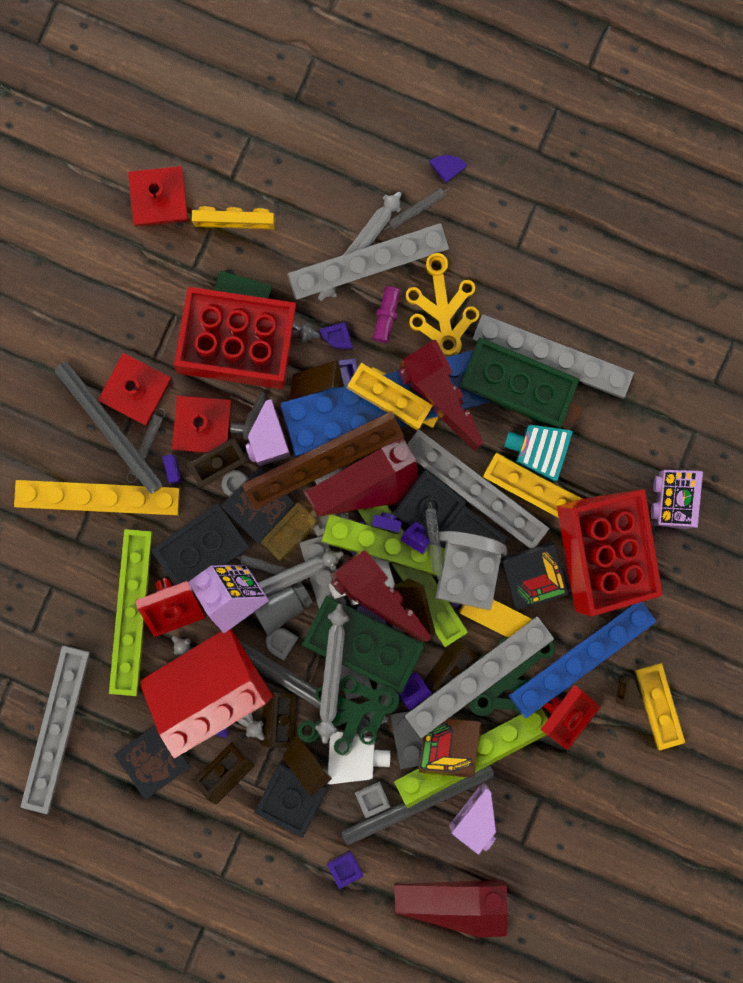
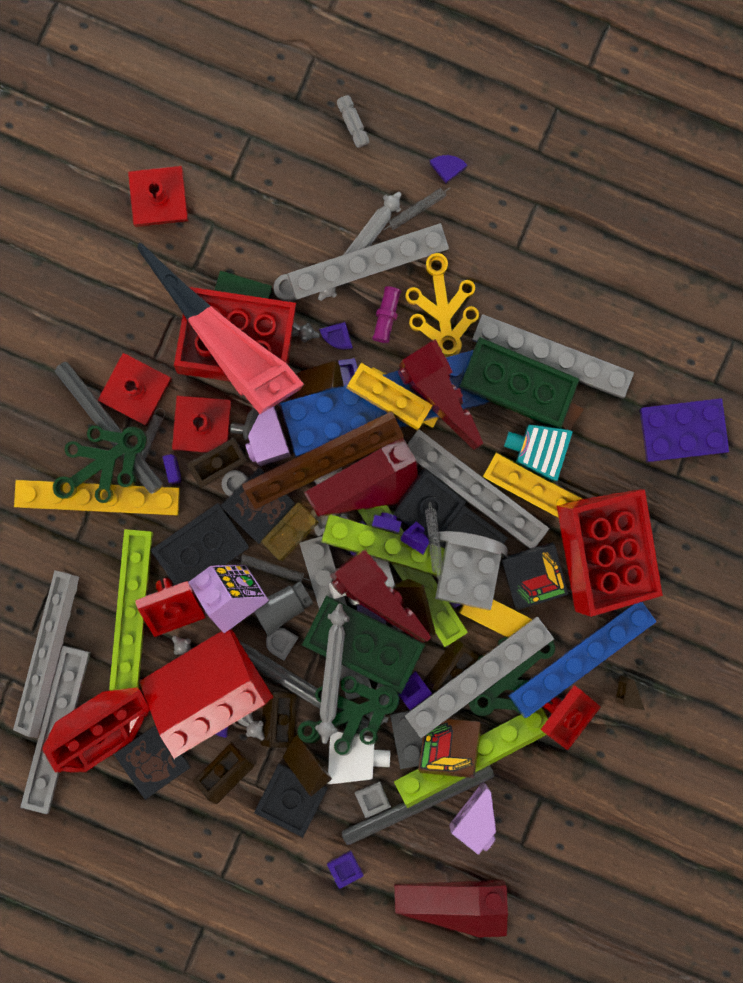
yellow plate [192,206,275,230] -> none
light grey wheel [258,548,344,596] -> none
yellow tile [634,663,685,751] -> none
slope [651,470,703,529] -> none
none -> light grey plate [13,570,79,738]
none -> red wedge [42,687,150,772]
none -> dark green plant [53,425,147,503]
none -> coral plate [137,243,304,414]
none -> light grey tile [274,274,295,302]
none -> light grey axle [337,95,369,148]
none -> dark purple plate [640,398,729,463]

